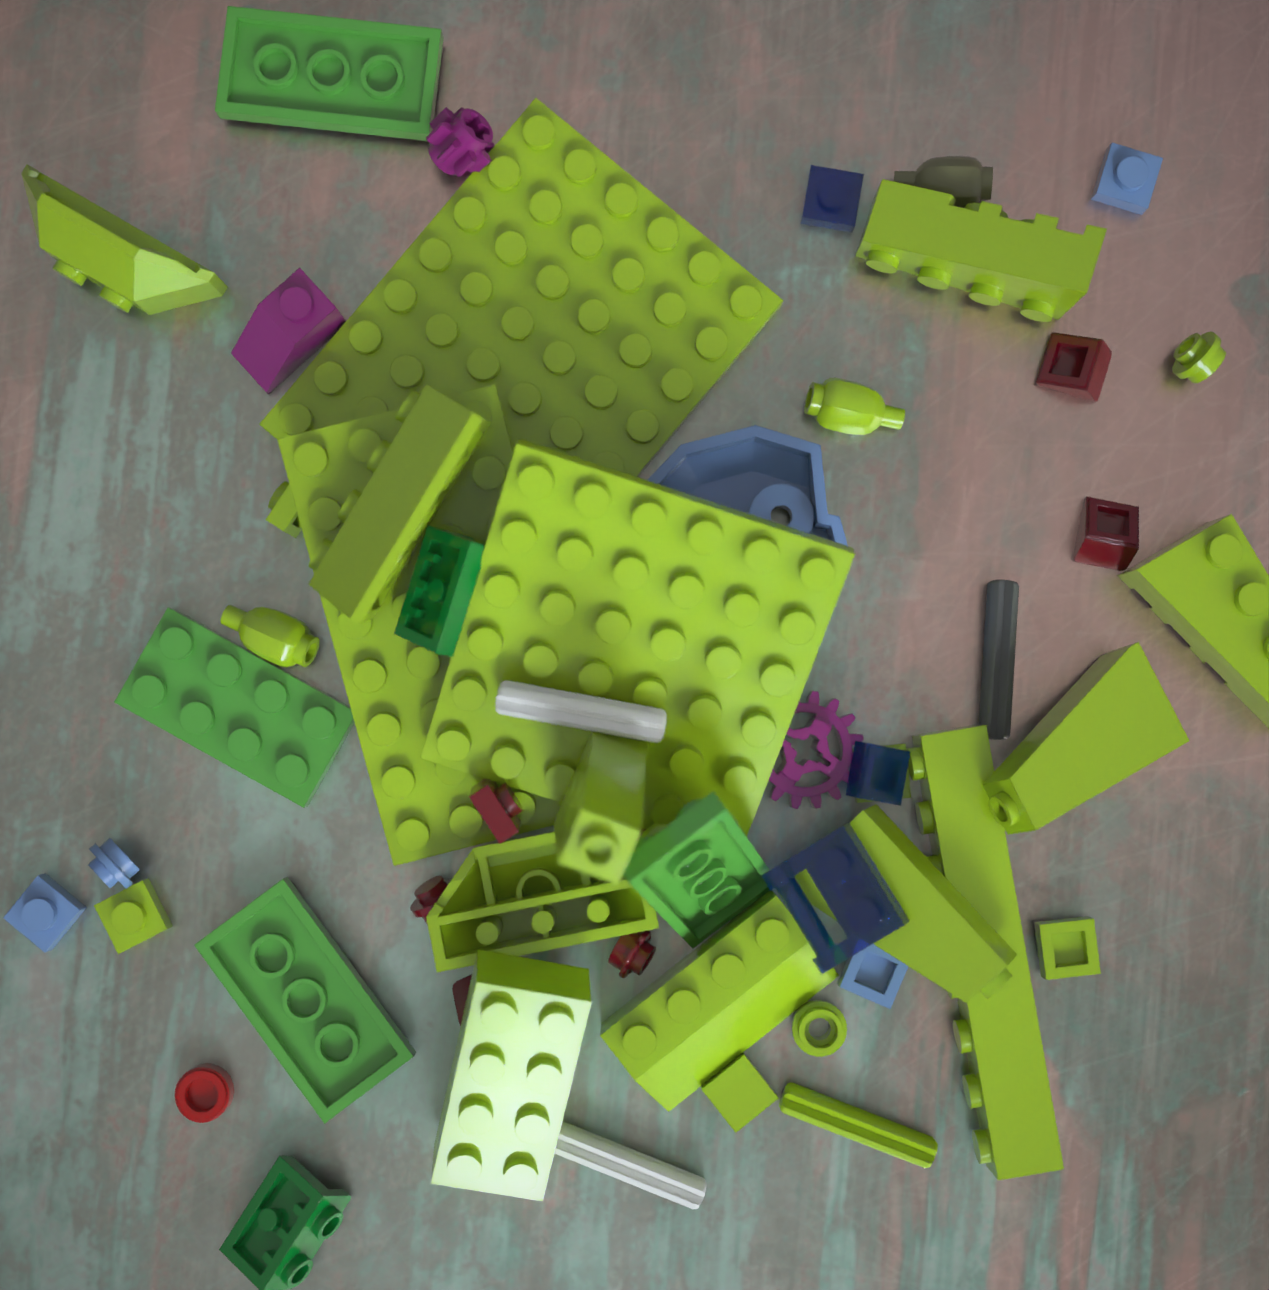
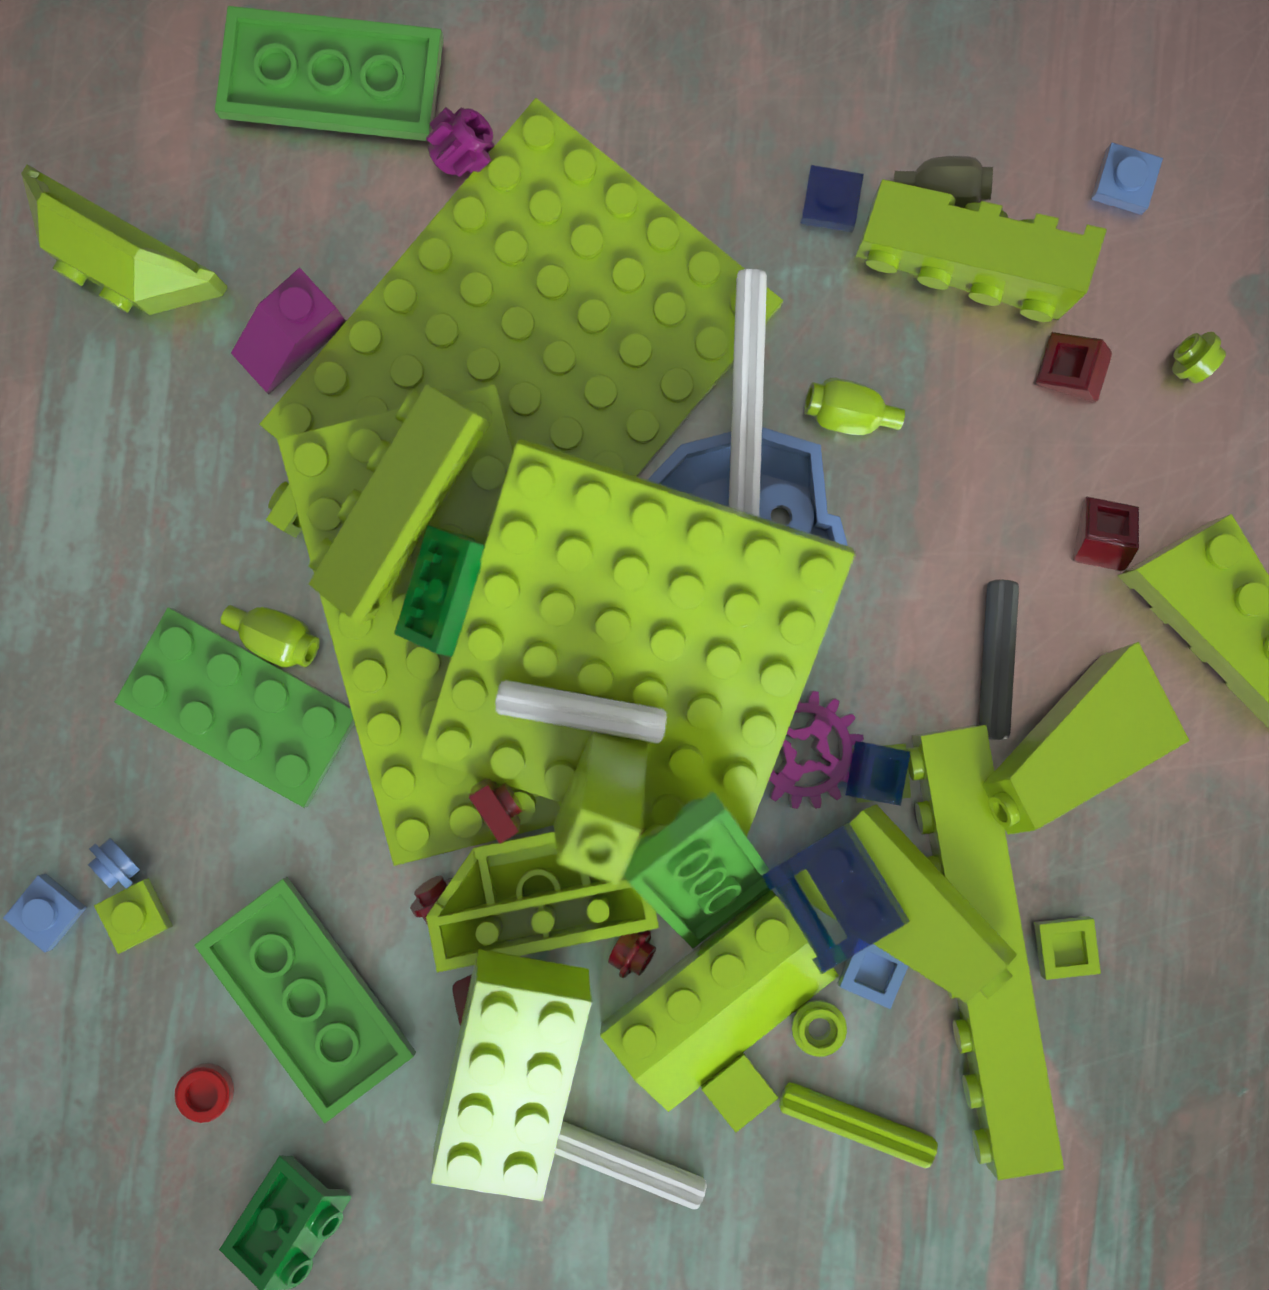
none -> white axle [729,269,767,517]

